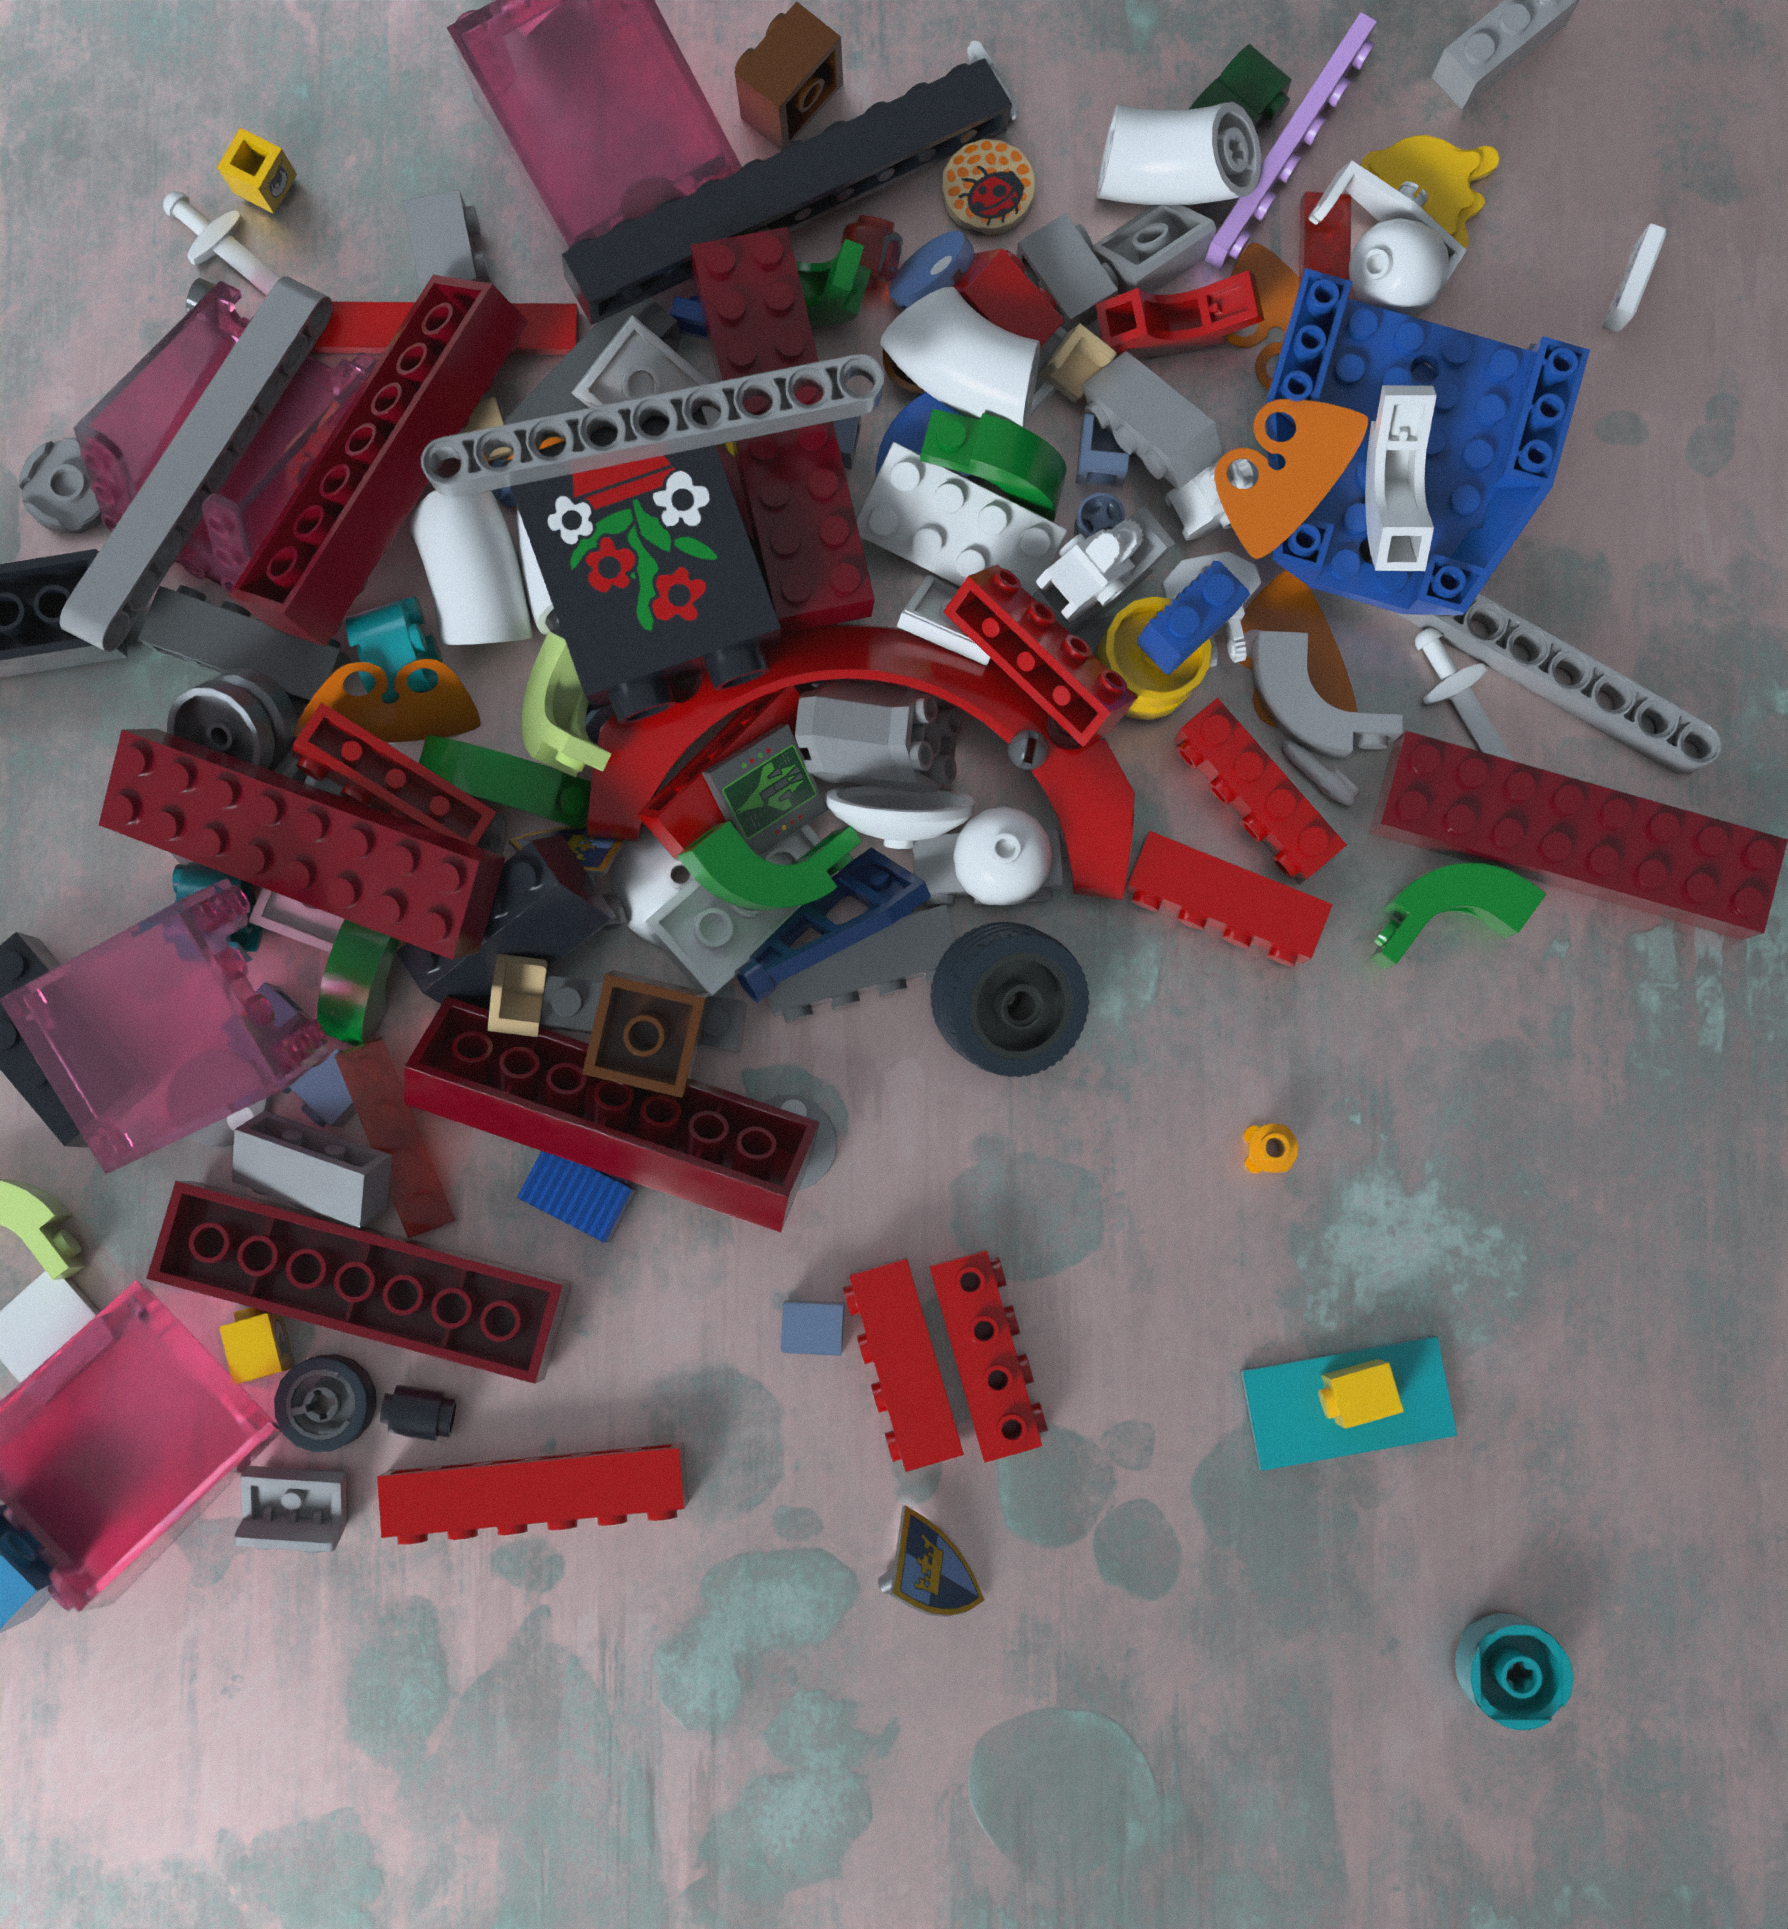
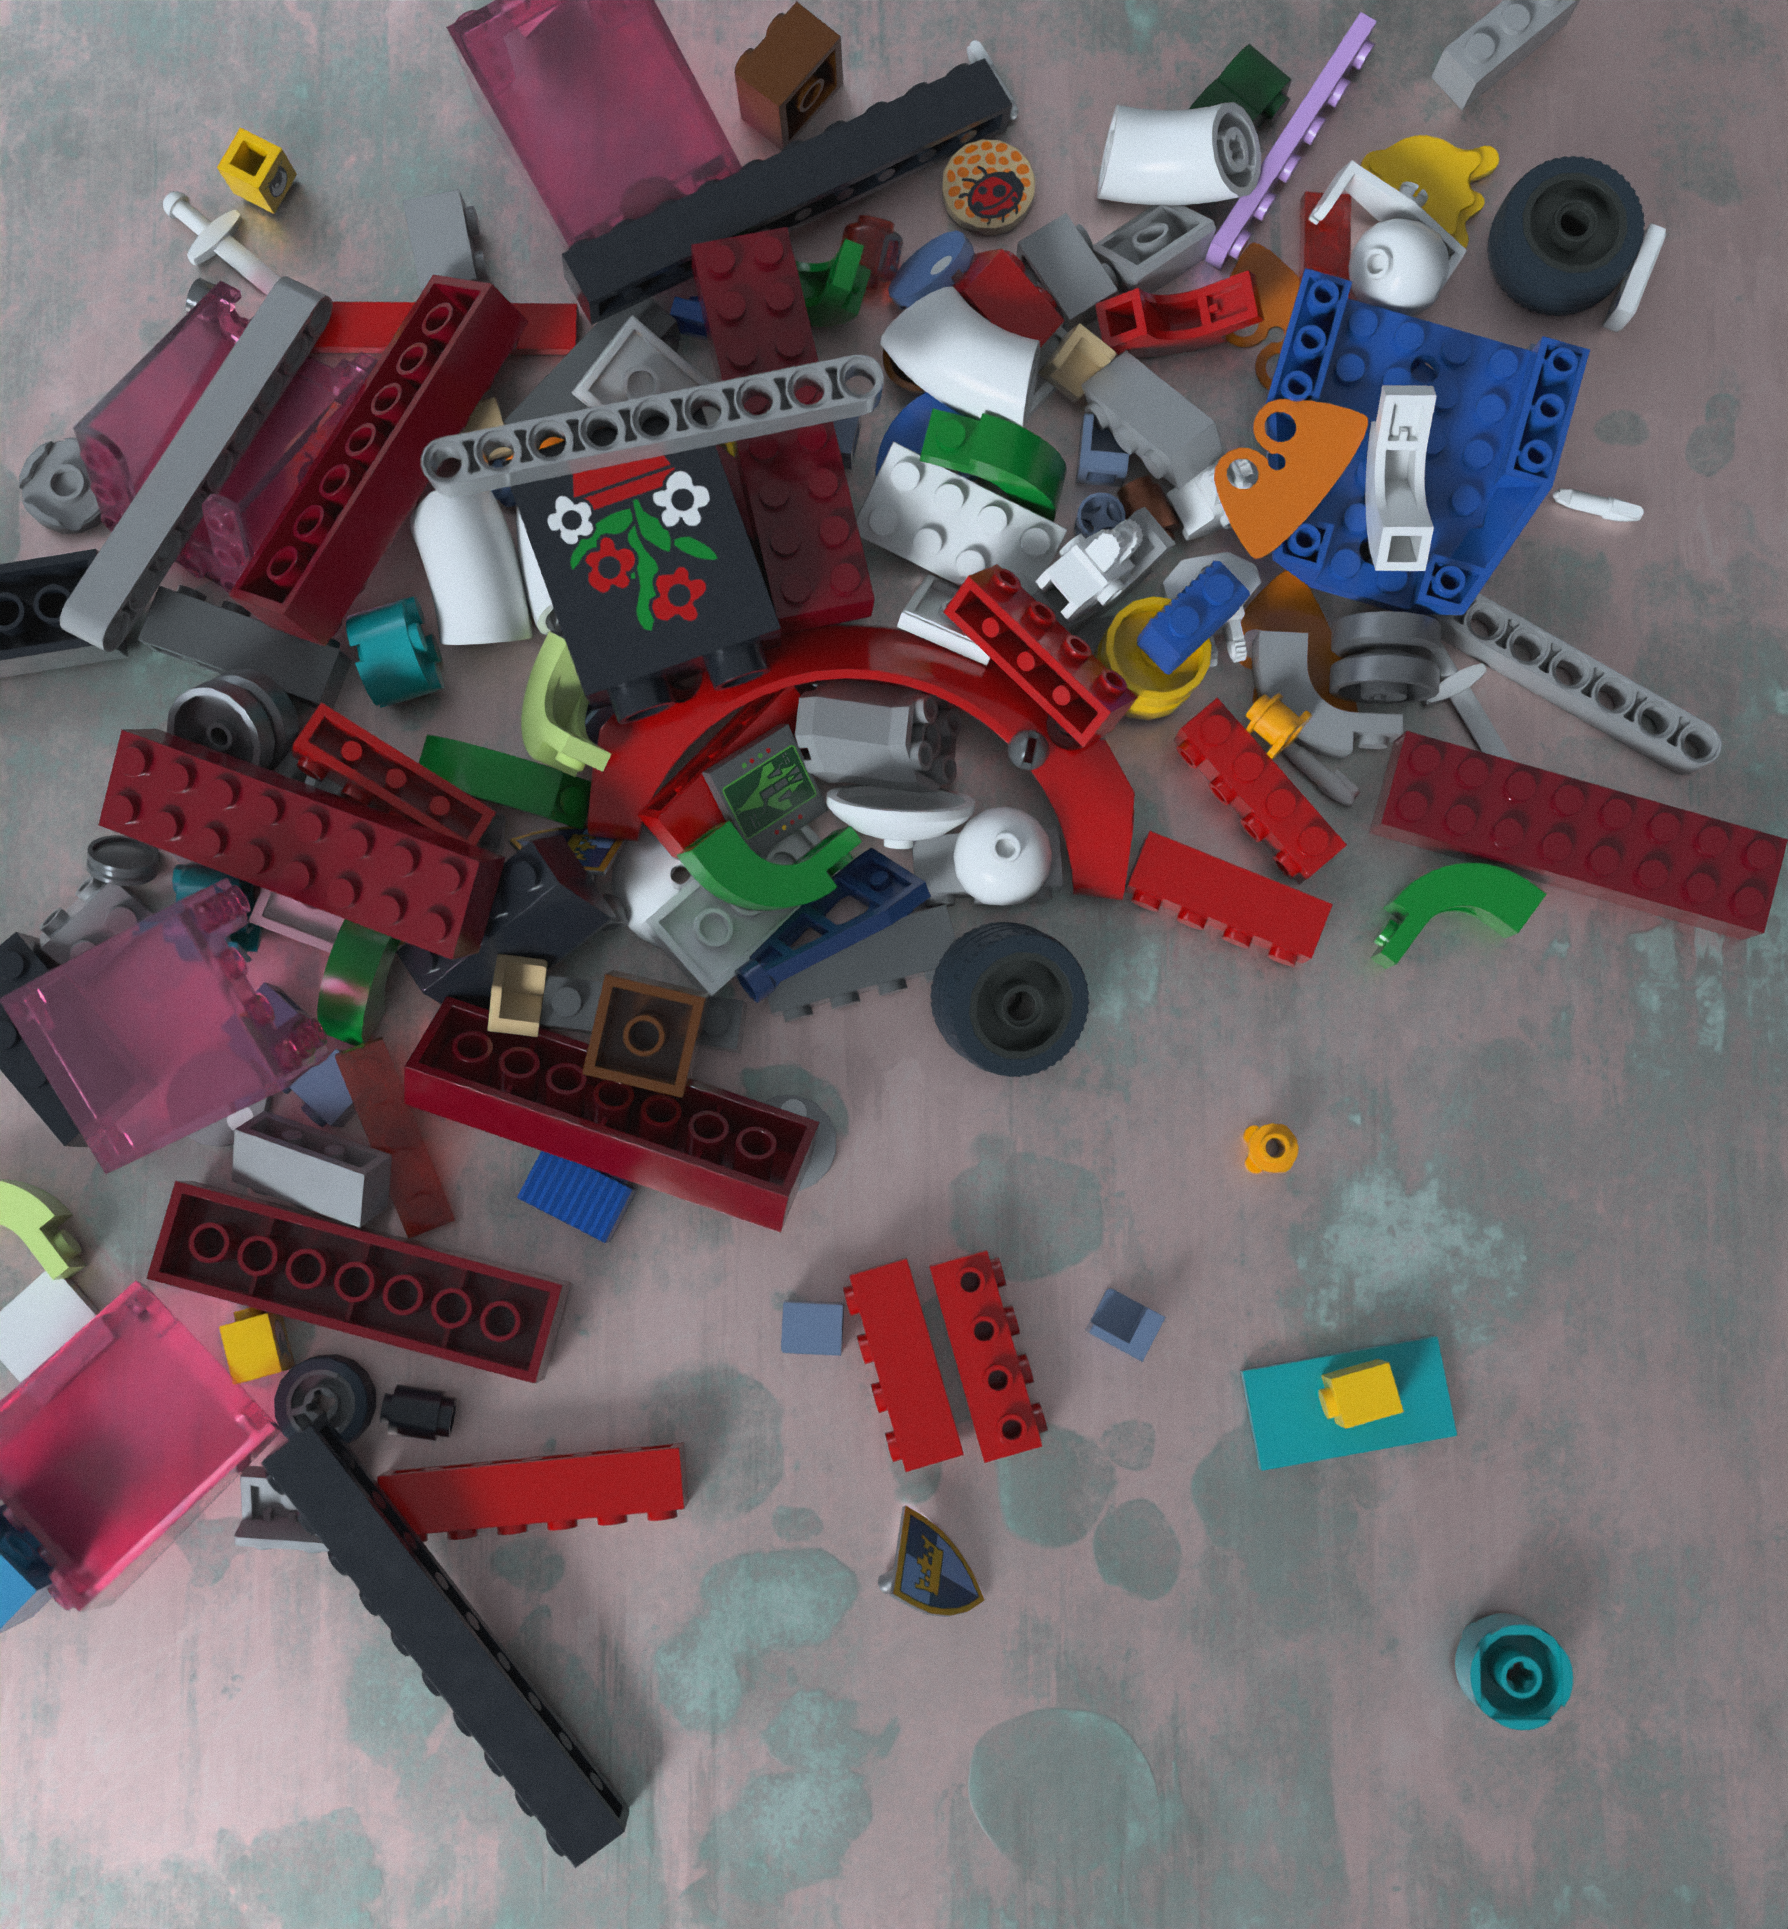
orange piece [294,659,481,743] -> none
none -> light grey bracket [40,876,157,987]
none -> dark grey piece [86,835,160,886]
none -> black brick [261,1413,630,1868]
none -> sand blue panel [1085,1288,1166,1362]
none -> copper brick [1116,476,1180,541]
none -> light orange brick [1246,693,1313,759]
none -> flat silver wheel [1329,611,1441,704]
none -> wheel [1487,156,1645,316]
none -> white piece [1553,488,1644,522]

